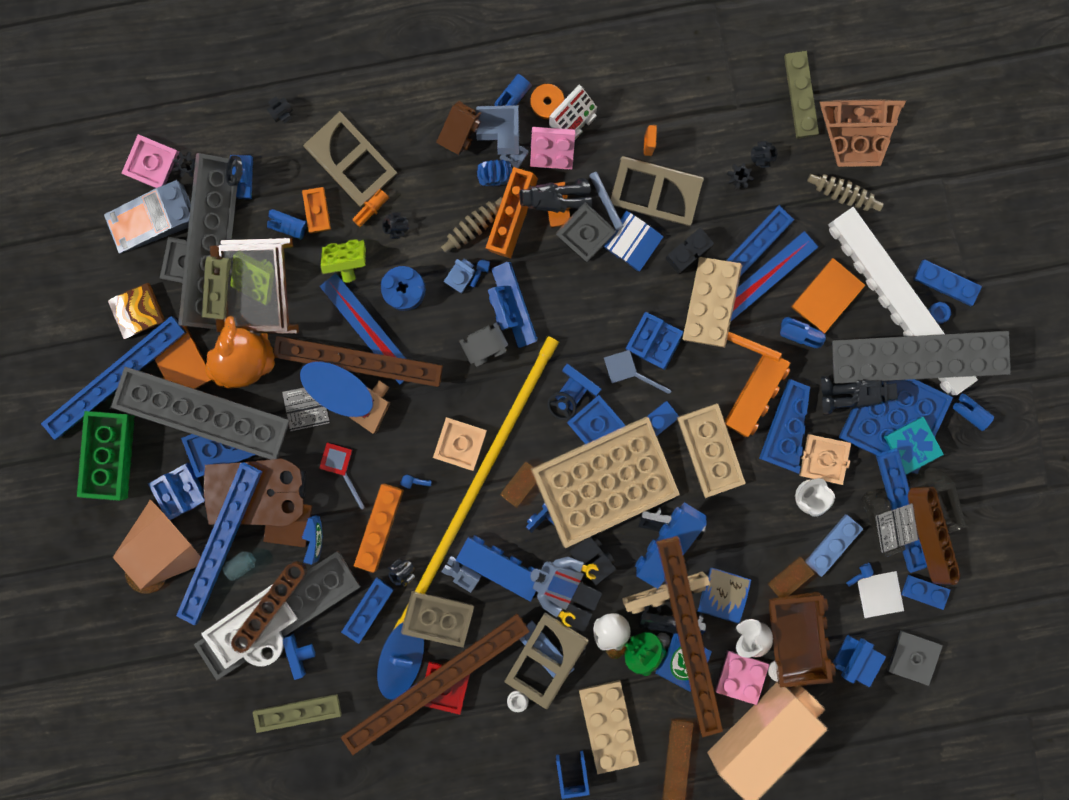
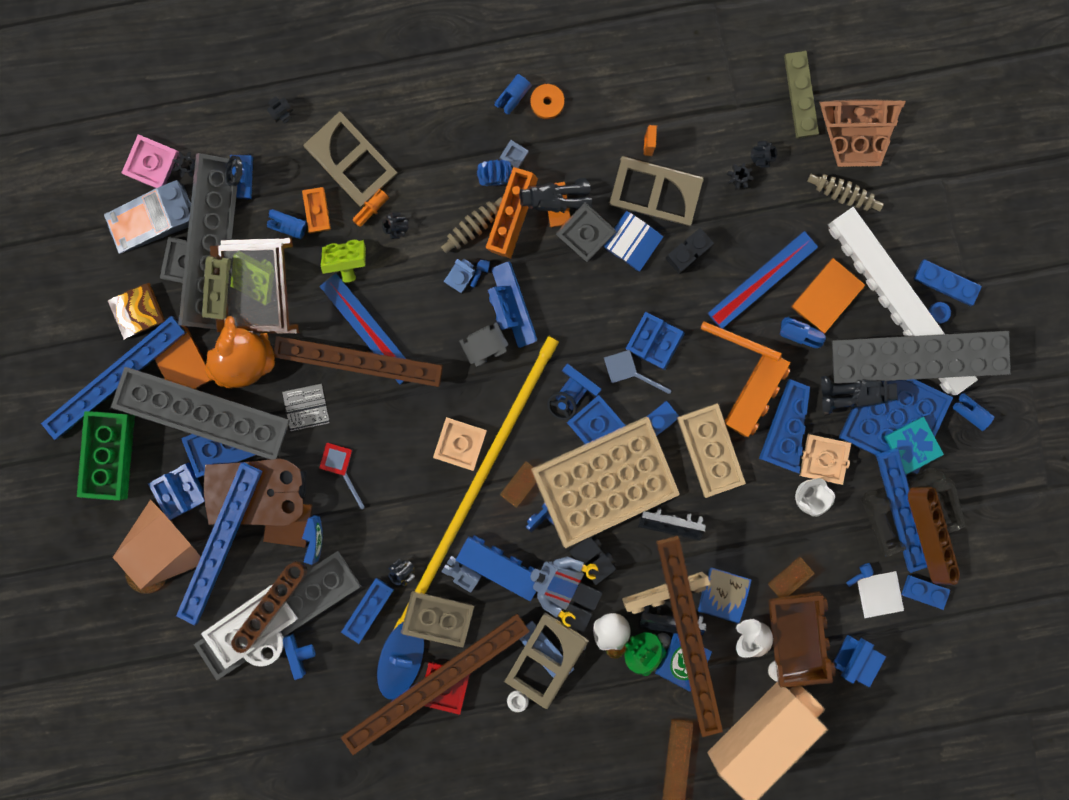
clear light blue brick [223,551,256,581] -> none
olive plate [253,694,342,733] -> none
blue shield [300,362,373,417] -> none
medium nougat torso [350,380,390,434] -> none
orange brick [354,483,404,573] -> none
blue brick [381,266,426,311] -> none
blue hand [400,475,431,489] -> none
reddish brown hinge [436,101,481,155] -> none
sand blue panel [476,105,519,155] -> none
bright pink plate [530,127,575,169] -> none
white slope [549,85,597,139] -> none
blue piece [556,751,590,799] -> none
tan plate [579,680,639,774] -> none
sand blue bar [589,172,624,231] -> none
blue brick [635,502,706,589] -> none
tan plate [683,257,742,348] -> none
bright pink plate [715,650,769,705] -> none
blue tile [726,205,794,276] -> none
medium blue plate [804,514,863,577] -> none
light grey sticker [876,504,918,553] -> none
dark grey plate [887,630,942,686] -> none

